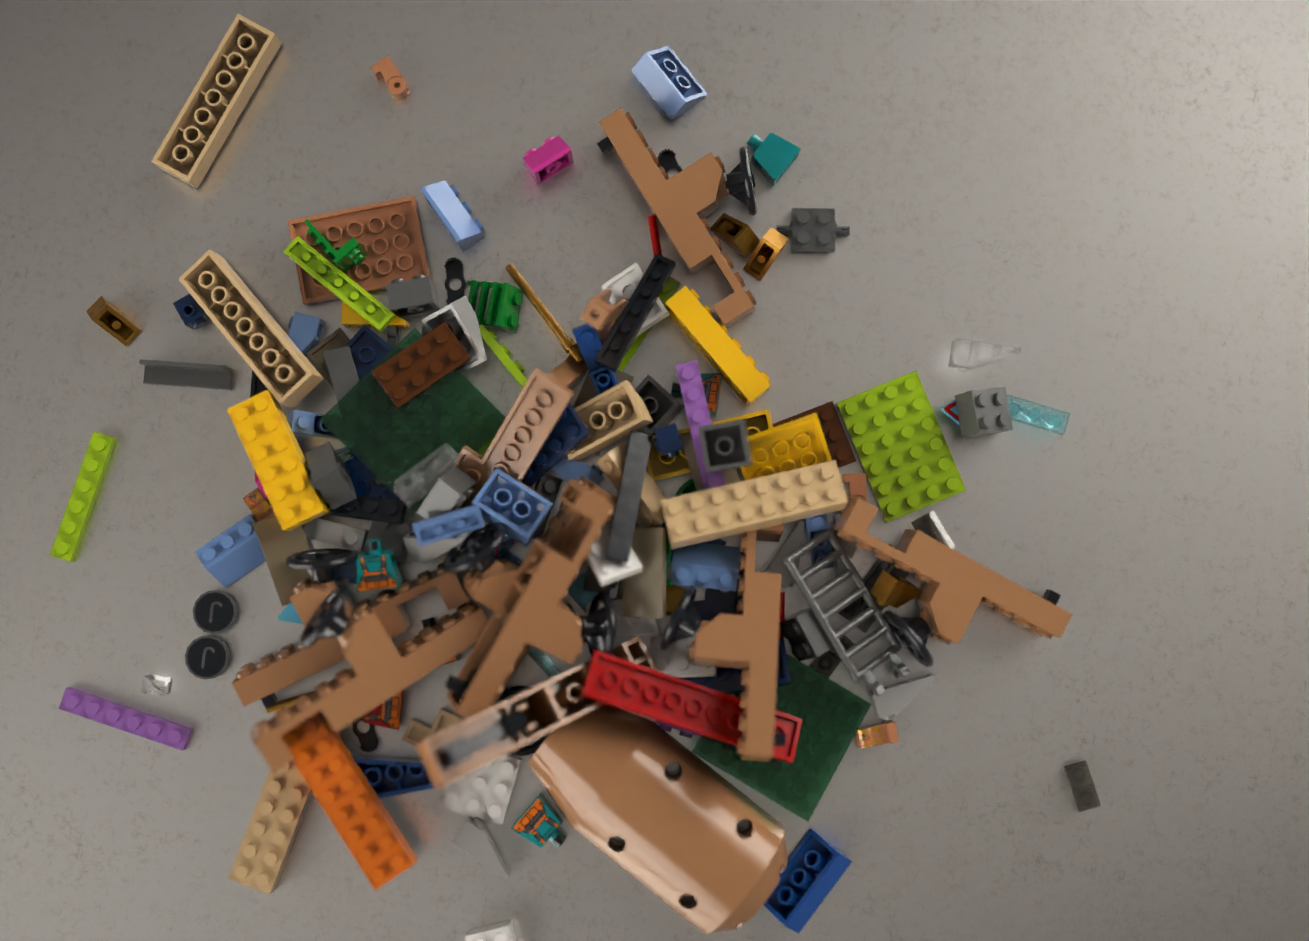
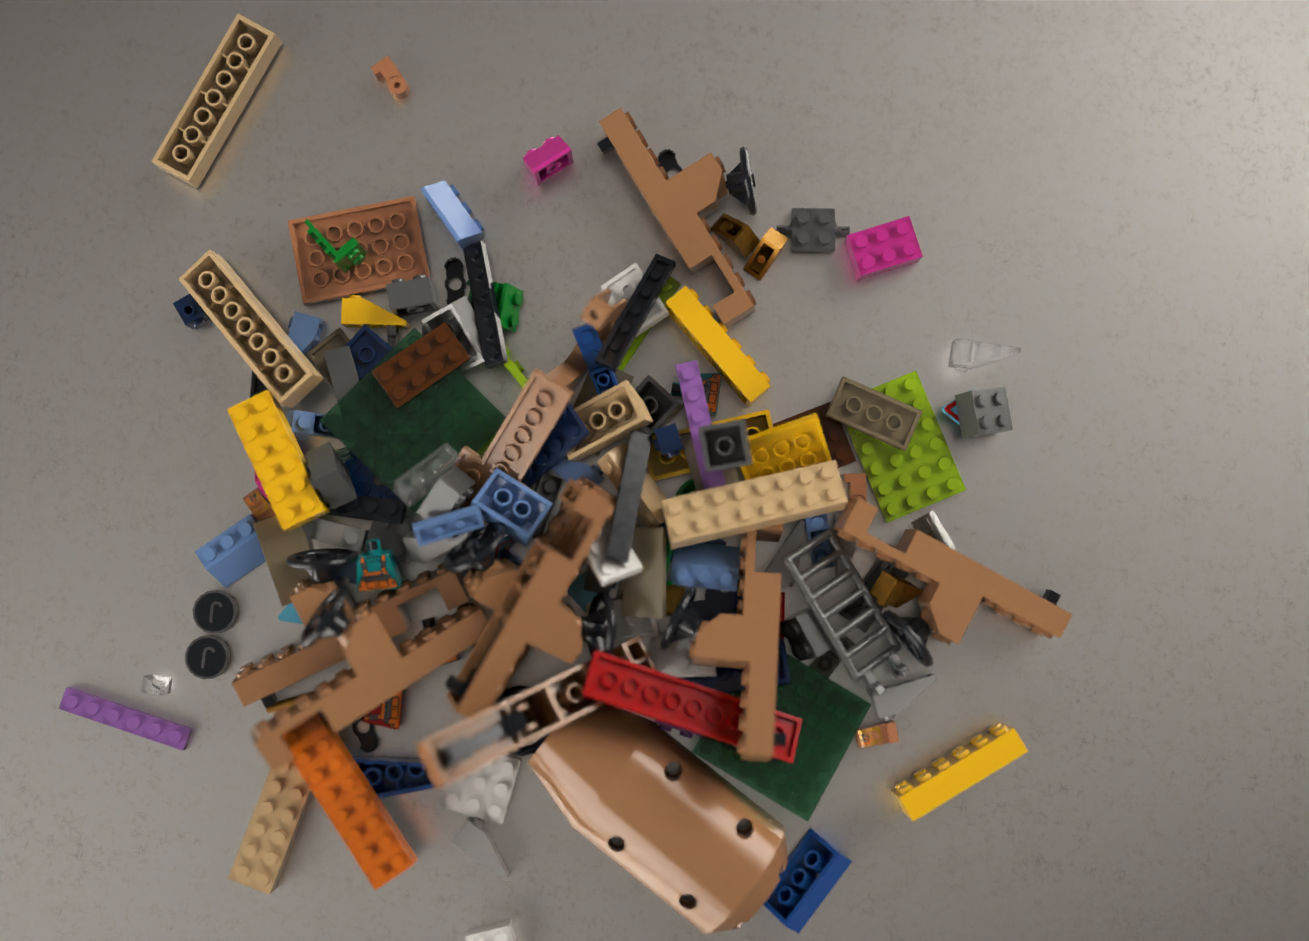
lime plate [50,431,117,562] -> none
pearl gold slope [86,296,141,346] -> none
dark grey panel [139,359,234,391] -> none
lime plate [283,236,396,333] -> none
tan plate [402,708,461,746] -> none
pearl gold bar [505,264,585,365] -> none
torso [511,793,567,848] -> none
clear light blue axle [527,646,562,678] -> none
medium blue slope [631,46,708,119] -> none
red piece [648,215,662,256] -> none
teal torso [747,133,801,186] -> none
clear light blue plate [1007,394,1071,435] -> none
clear smoke slope [1064,760,1101,812] -> none
none -> black plate [463,240,508,369]
none -> dark tan tile [825,376,923,451]
none -> dark pink brick [844,216,923,281]
none -> yellow brick [892,723,1028,821]

